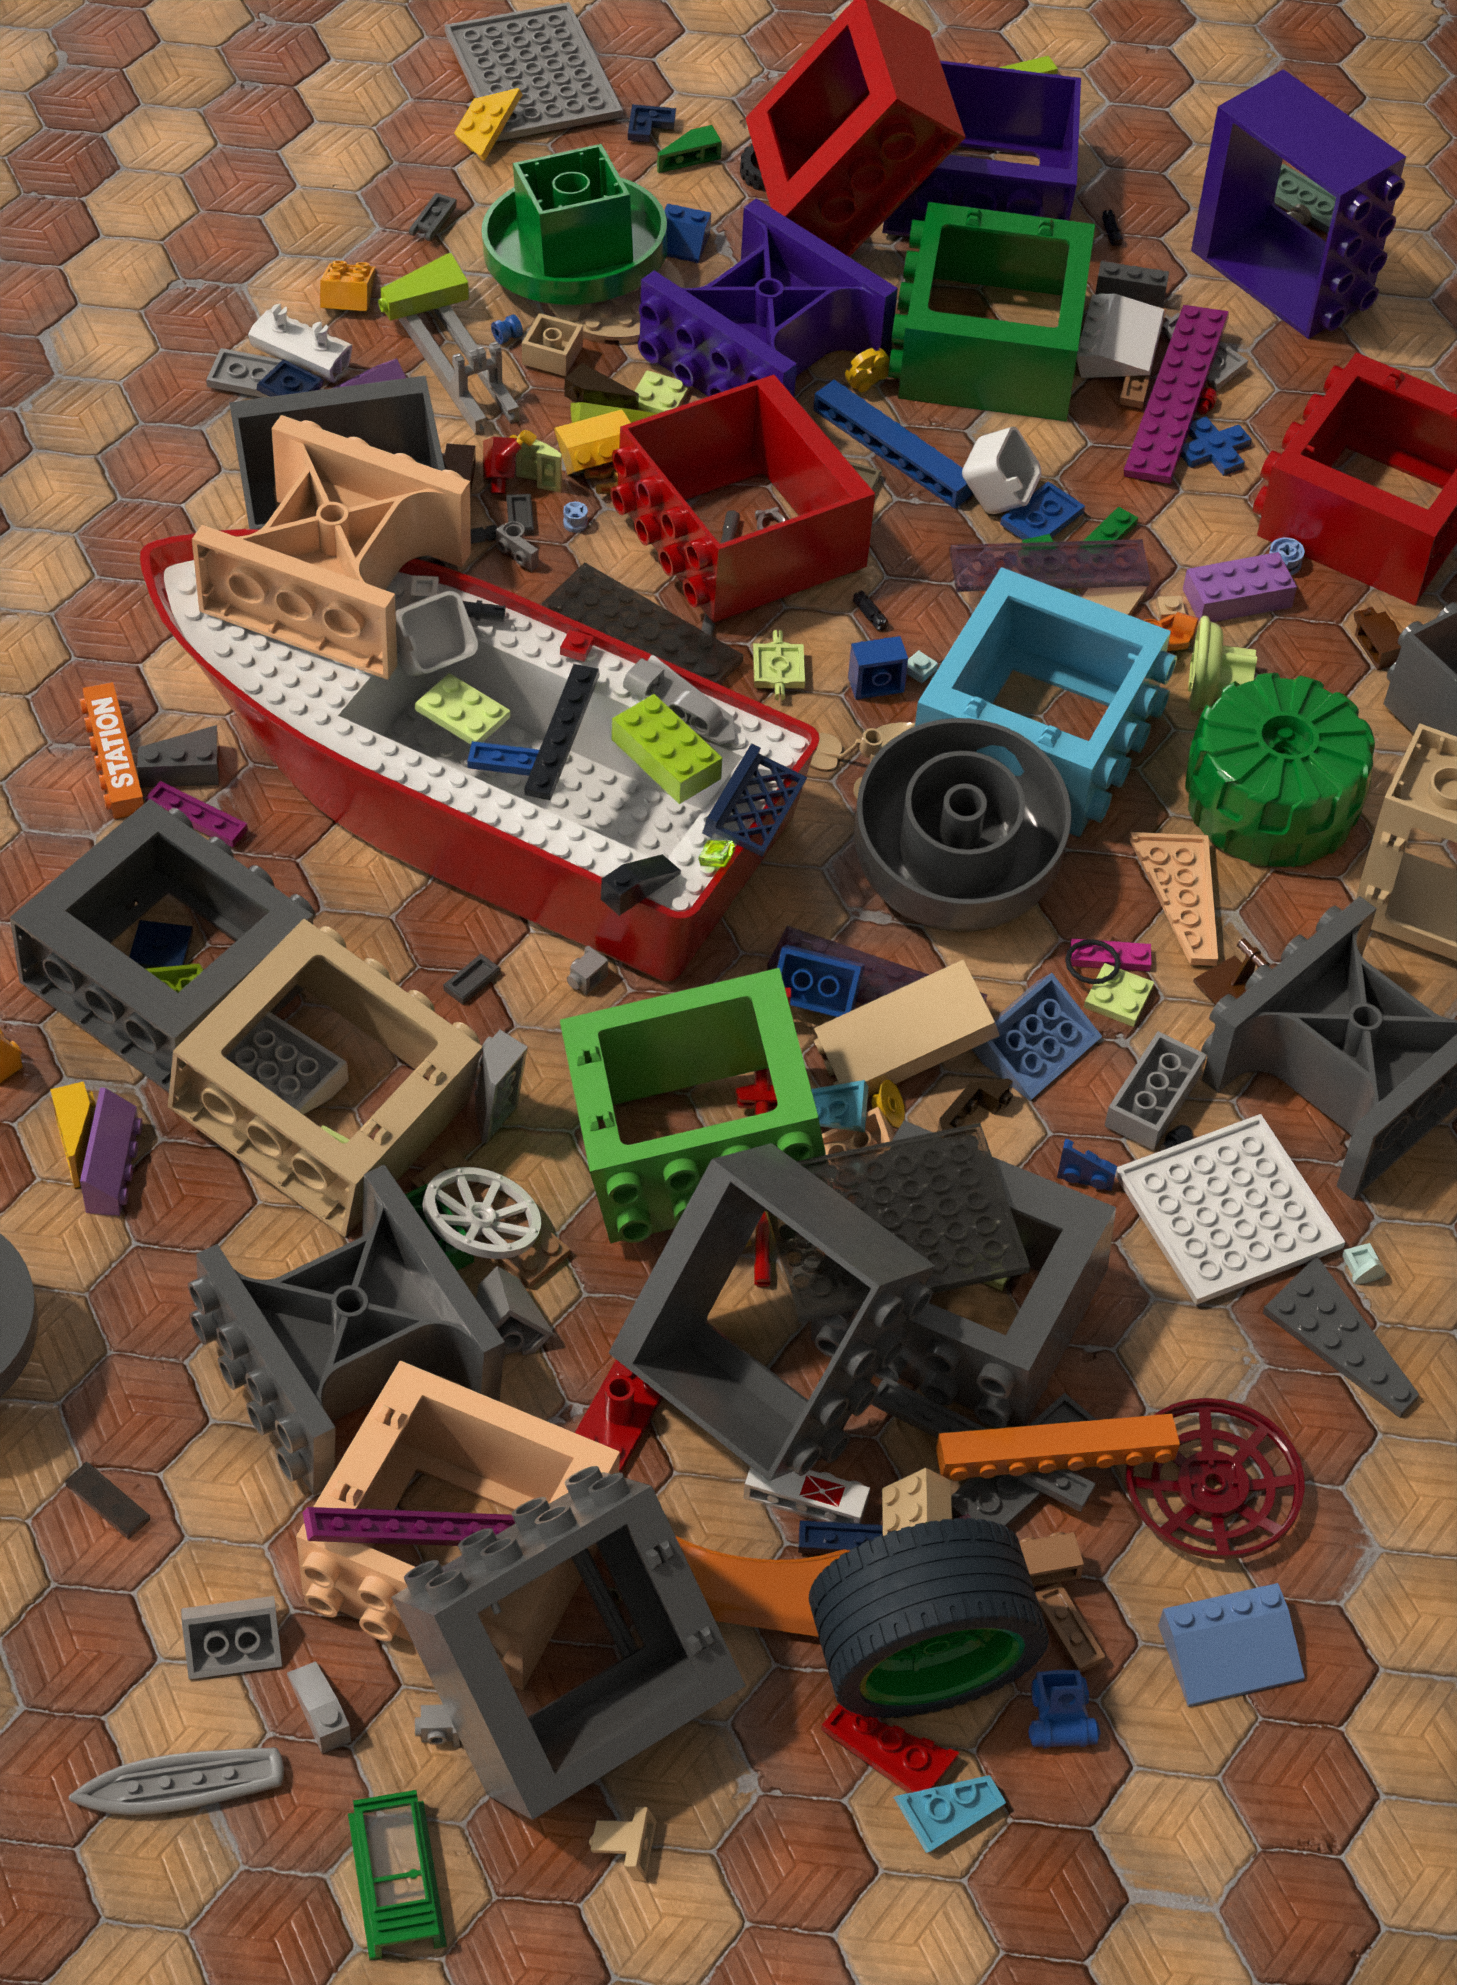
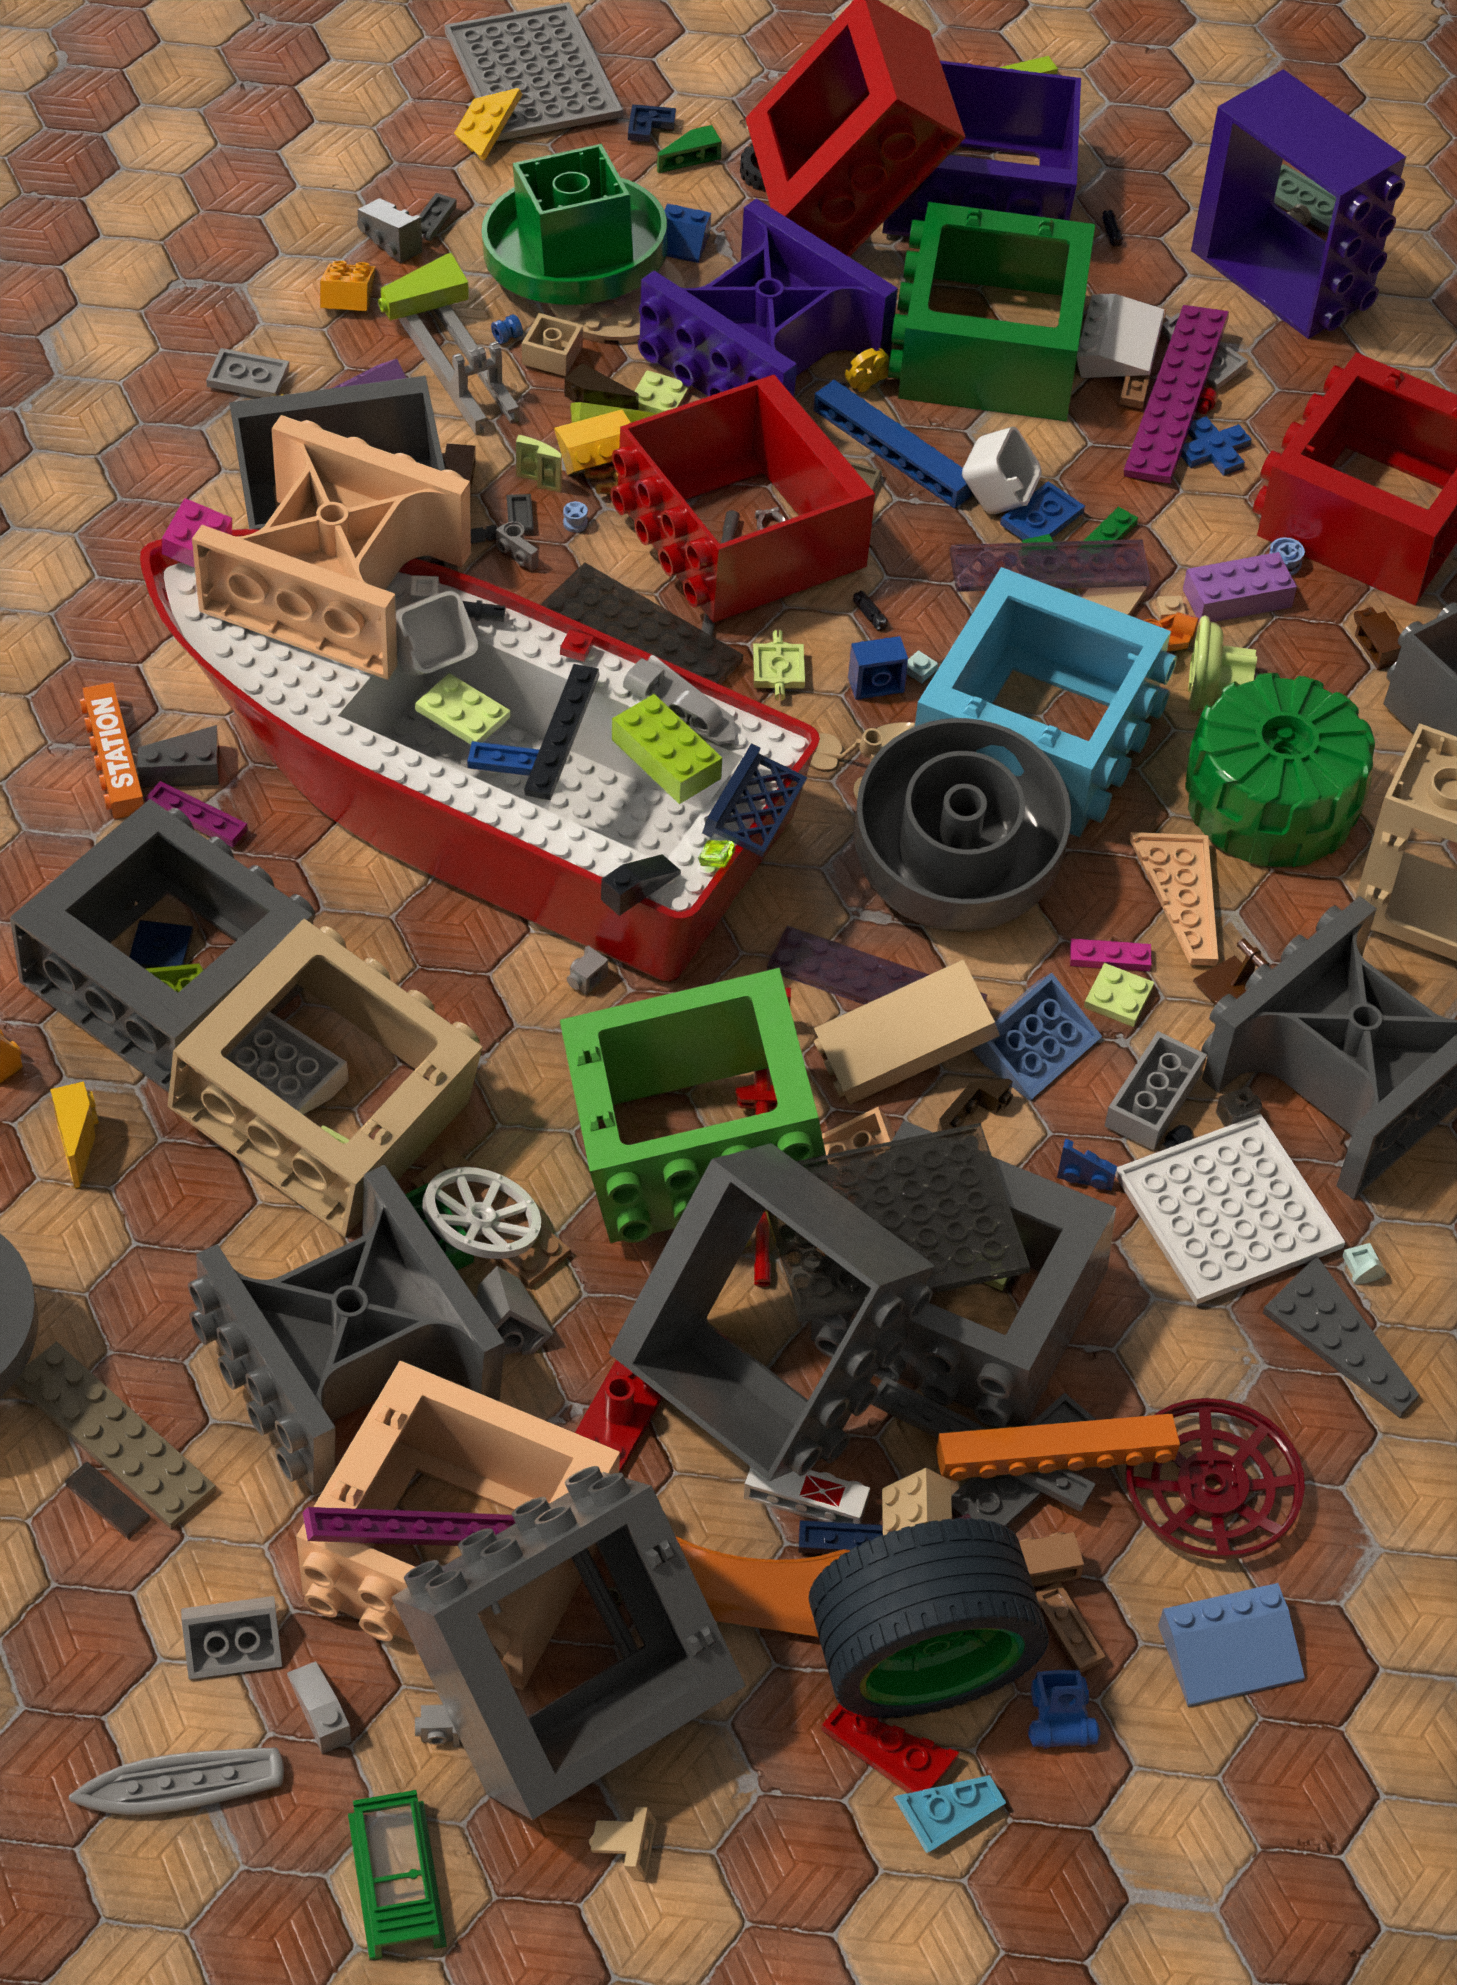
medium lavender slope [80,1088,143,1216] -> none
white piece [248,304,352,383] -> none
dark blue plate [256,359,323,397] -> none
dark grey tile [443,954,501,1005] -> none
light grey slope [474,1030,528,1144] -> none
red torso [483,430,537,494] -> none
blue brick [777,945,865,1017] -> none
medium azure wing [811,1080,869,1132] -> none
yellow piece [872,1080,905,1128] -> none
black piece [1065,939,1121,984] -> none
dark grey brick [1095,261,1169,308] -> none
none -> dark tan plate [14,1341,216,1529]
none -> dark pink brick [162,498,232,568]
none -> dark grey wedge [357,198,422,263]
none -> clear smoke brick [1216,1086,1262,1127]

